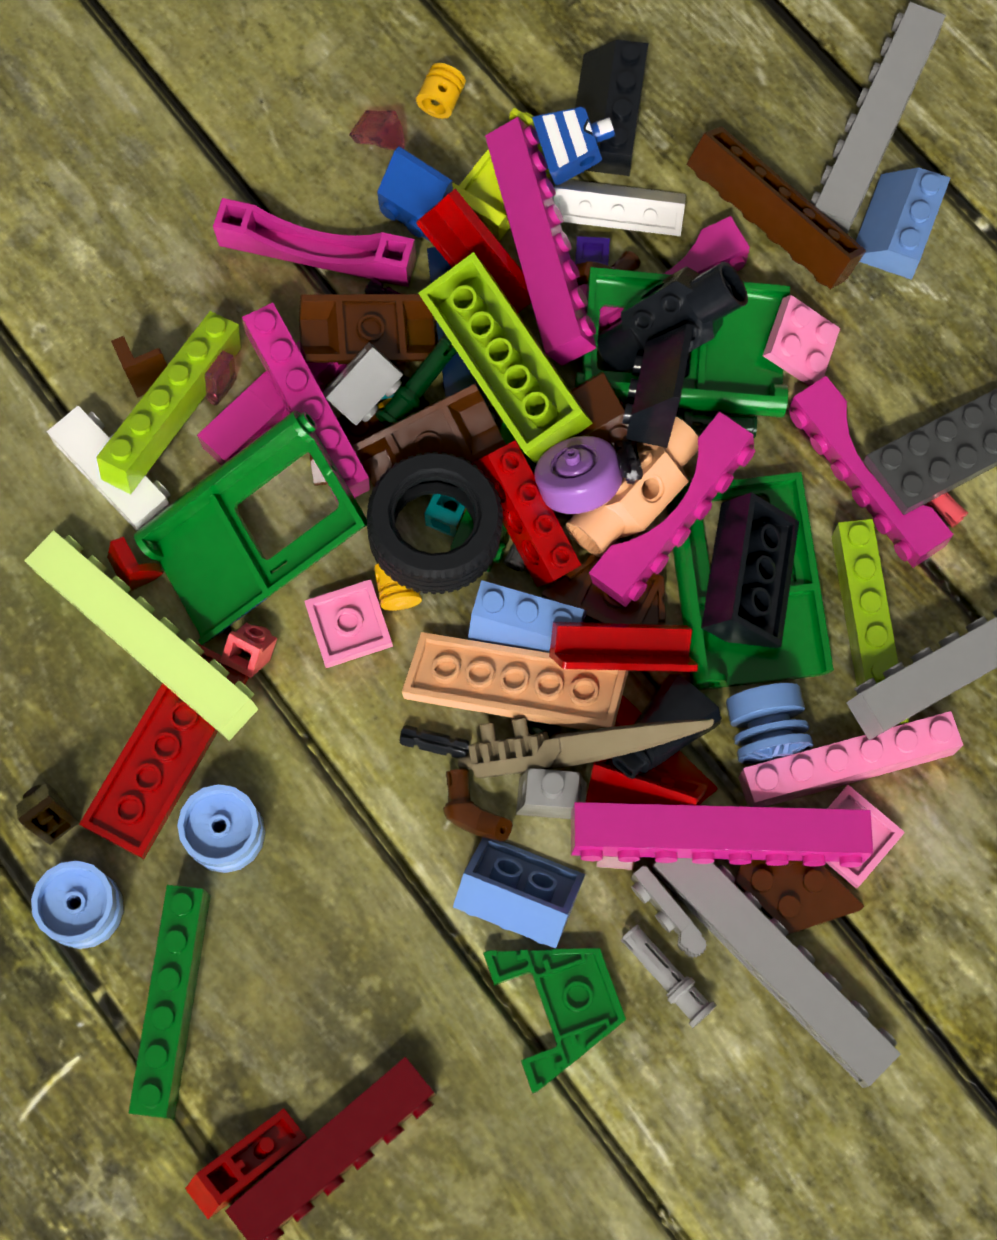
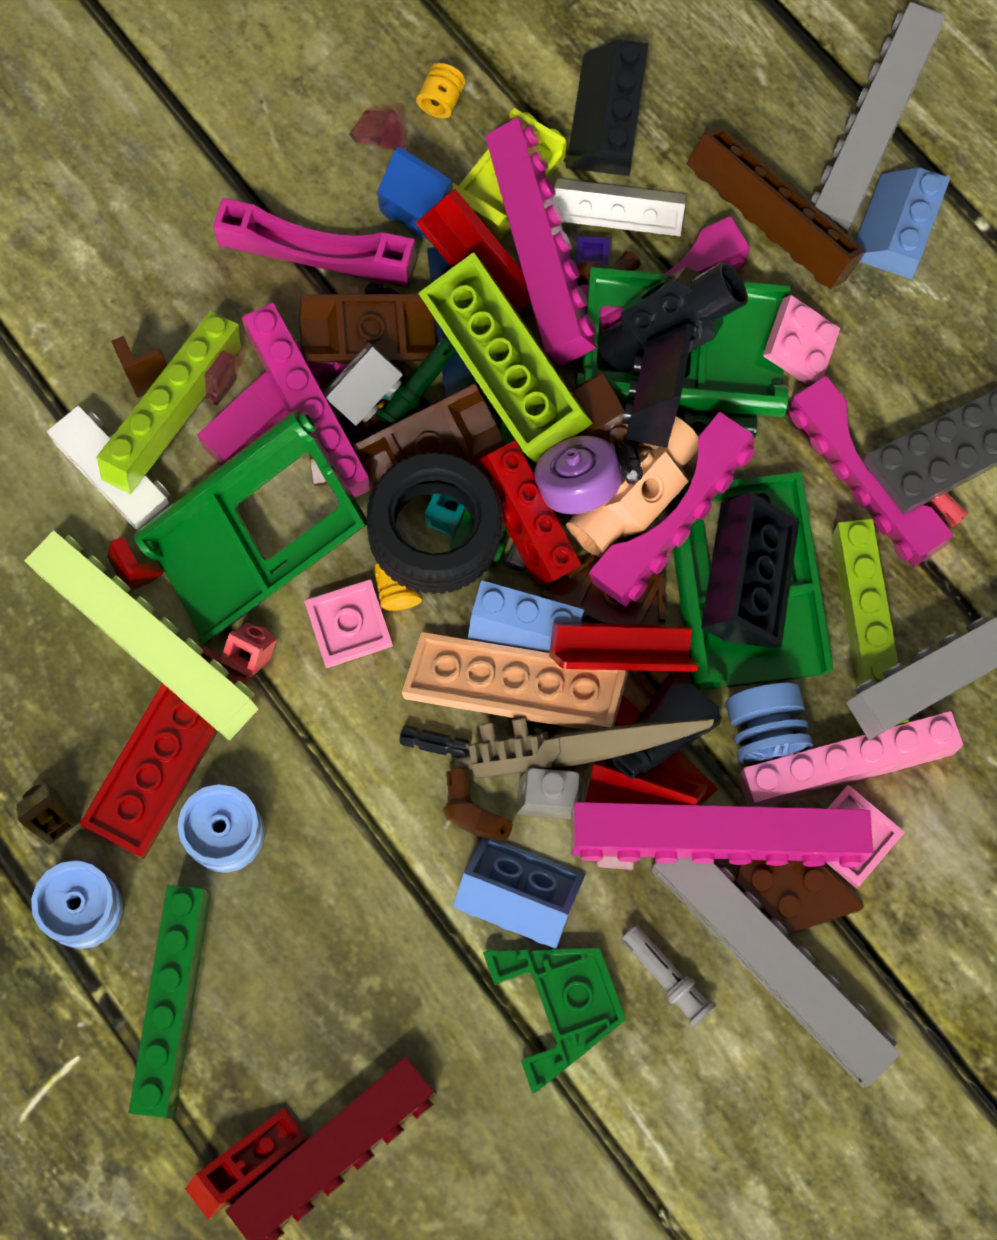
blue torso [532,107,616,186] -> none
light grey hinge [631,866,707,958] -> none

